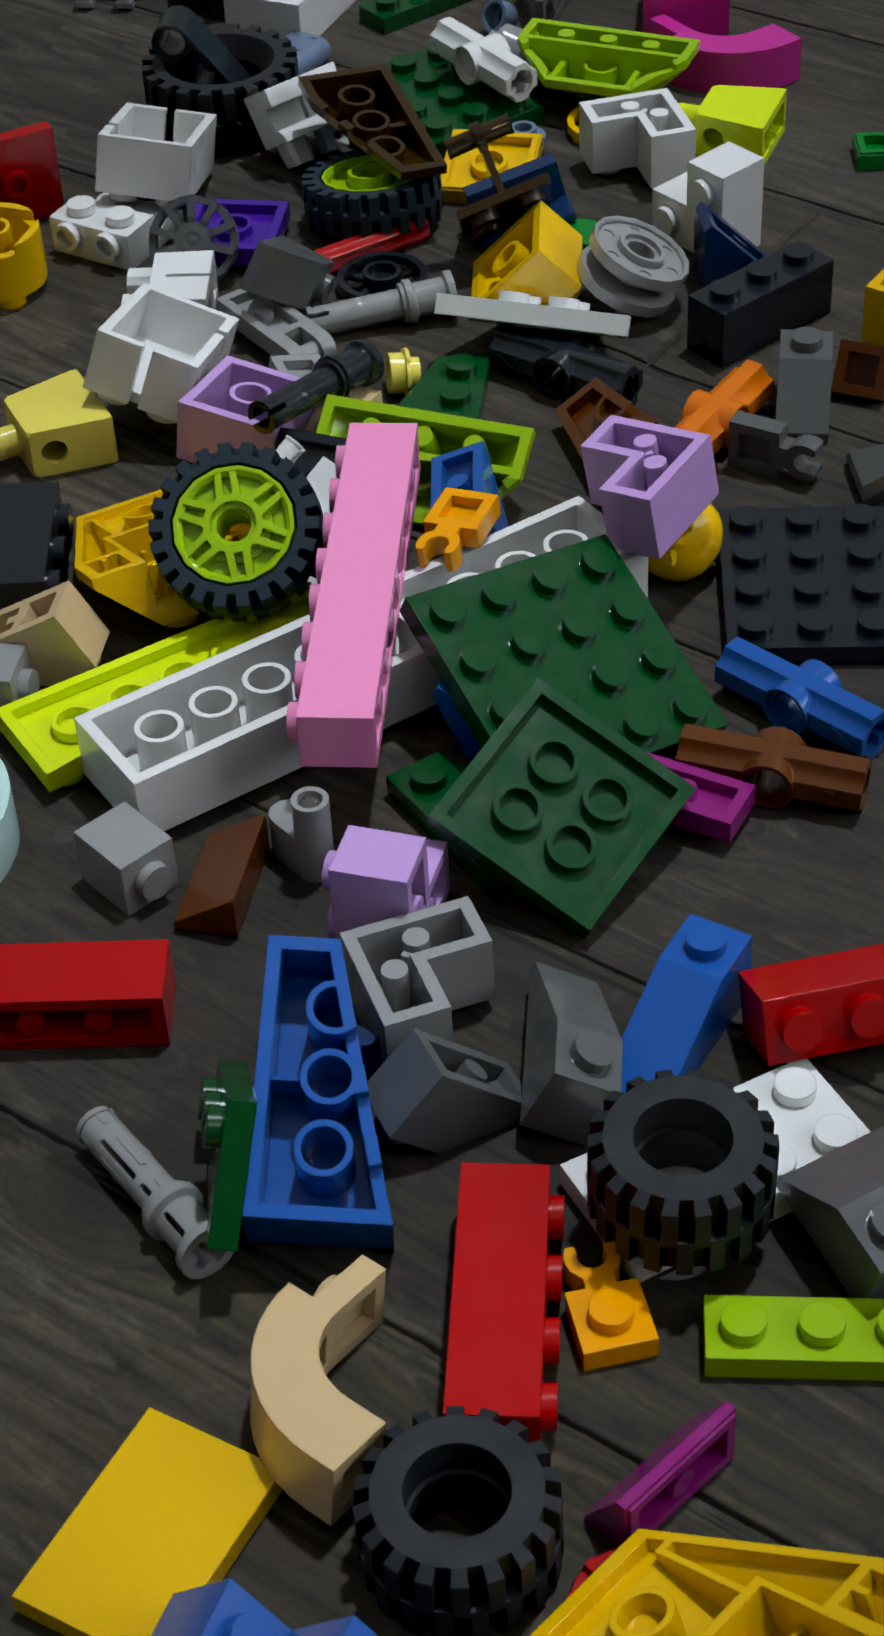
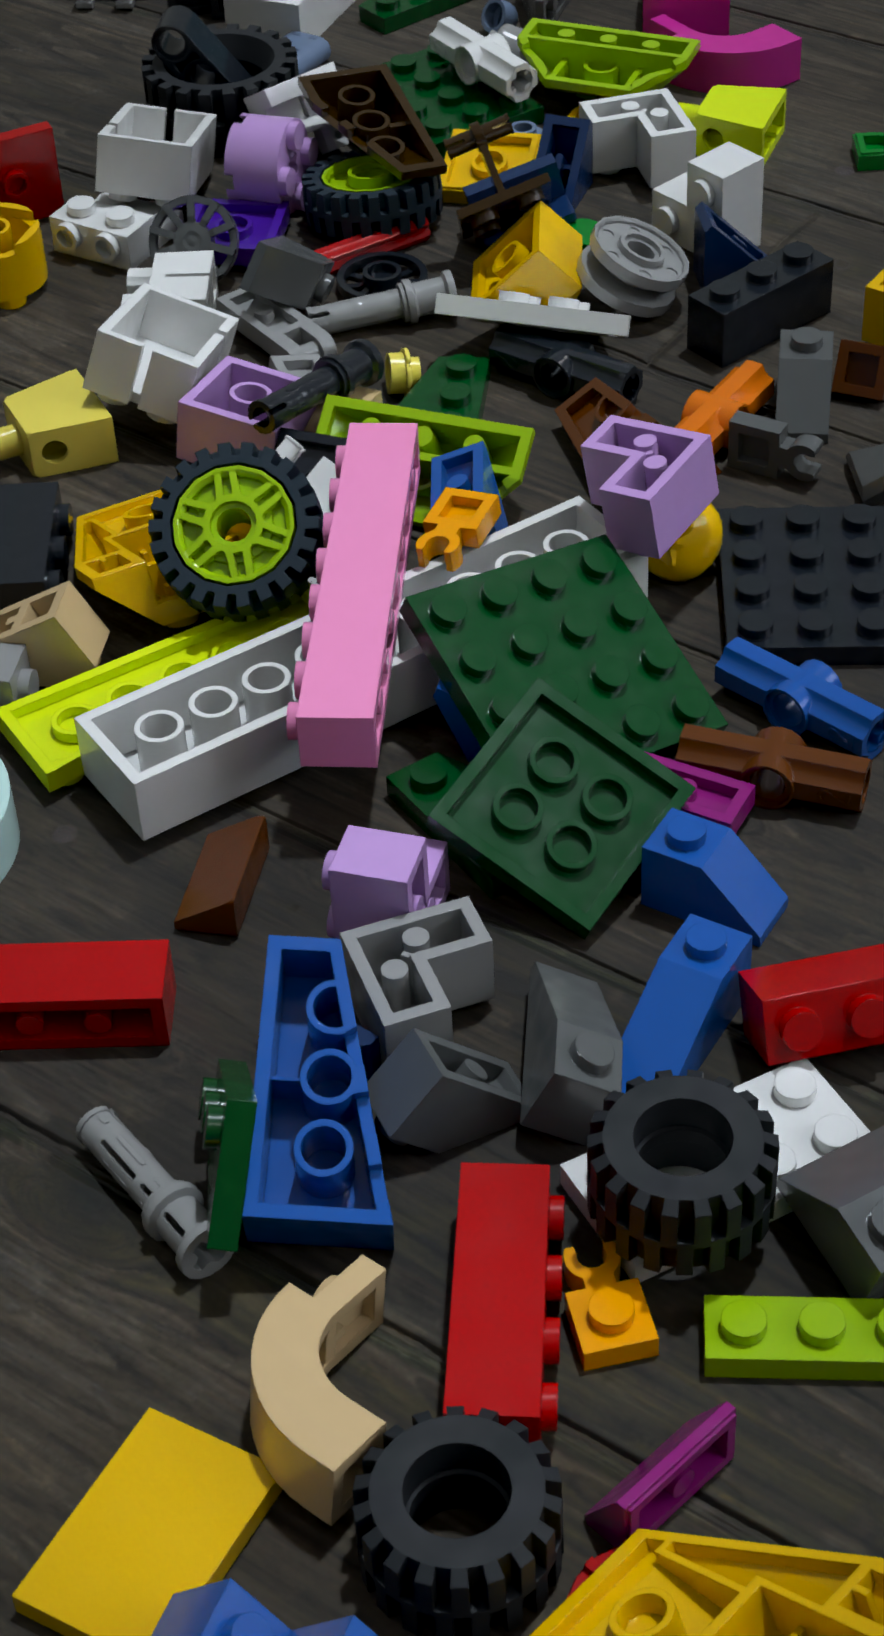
light grey brick [73,801,179,916] -> none
light grey piece [268,786,334,883] -> none
none -> lavender brick [224,113,318,214]
none -> dark blue slope [536,114,593,210]
none -> blue slope [641,808,788,948]

